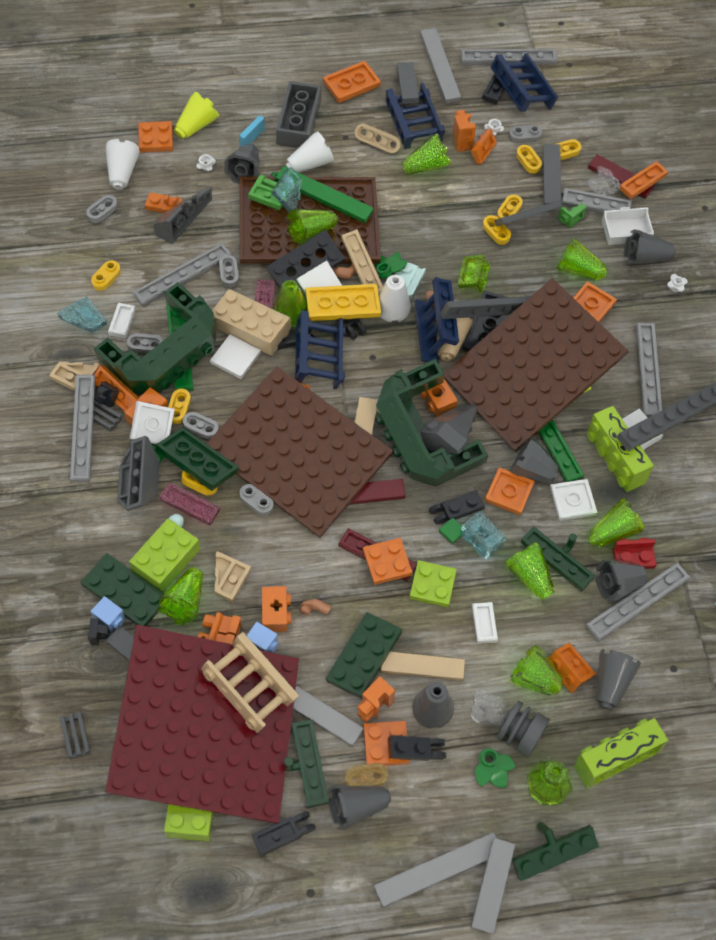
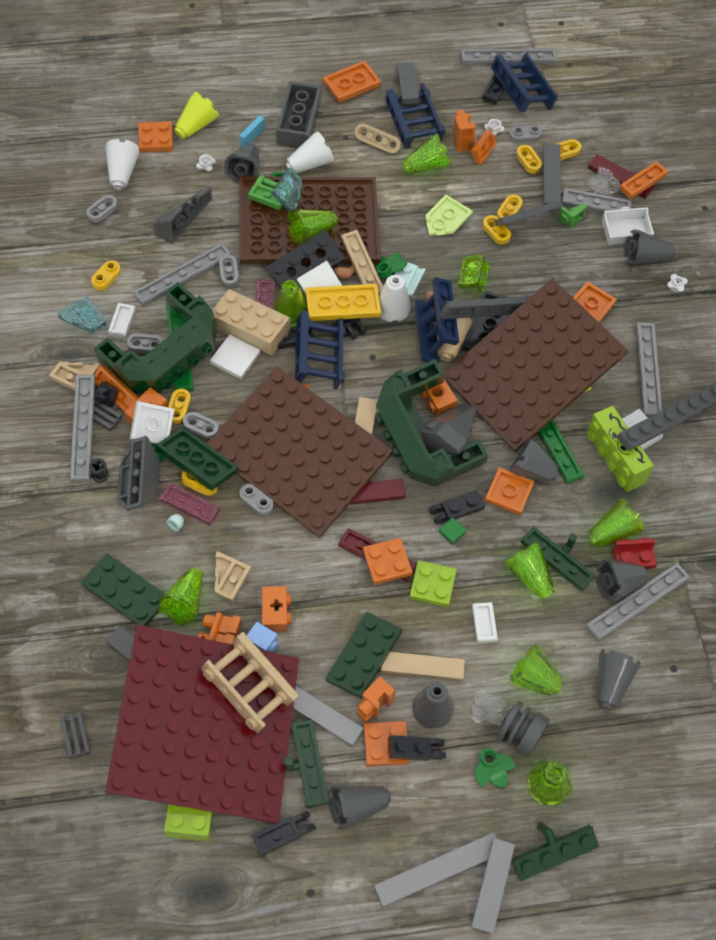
black tile [88,618,110,645] -> none
light blue brick [91,596,125,633] -> none
lime brick [129,518,201,592] -> none
orange plate [145,192,183,213] -> none
green tile [276,166,374,223] -> none
nougat arm [300,599,331,615] -> none
clear yellow plate [345,763,388,786] -> none
light grey tile [420,28,461,104] -> none
clear light blue brick [461,511,507,559] -> none
orange bracket [546,643,596,693] -> none
white tile [550,479,598,521] -> none
clear neon green cone [557,238,608,281] -> none
lime brick [574,718,668,789] -> none
none -> black bush [89,459,109,483]
none -> yellowish green tile [425,195,473,236]

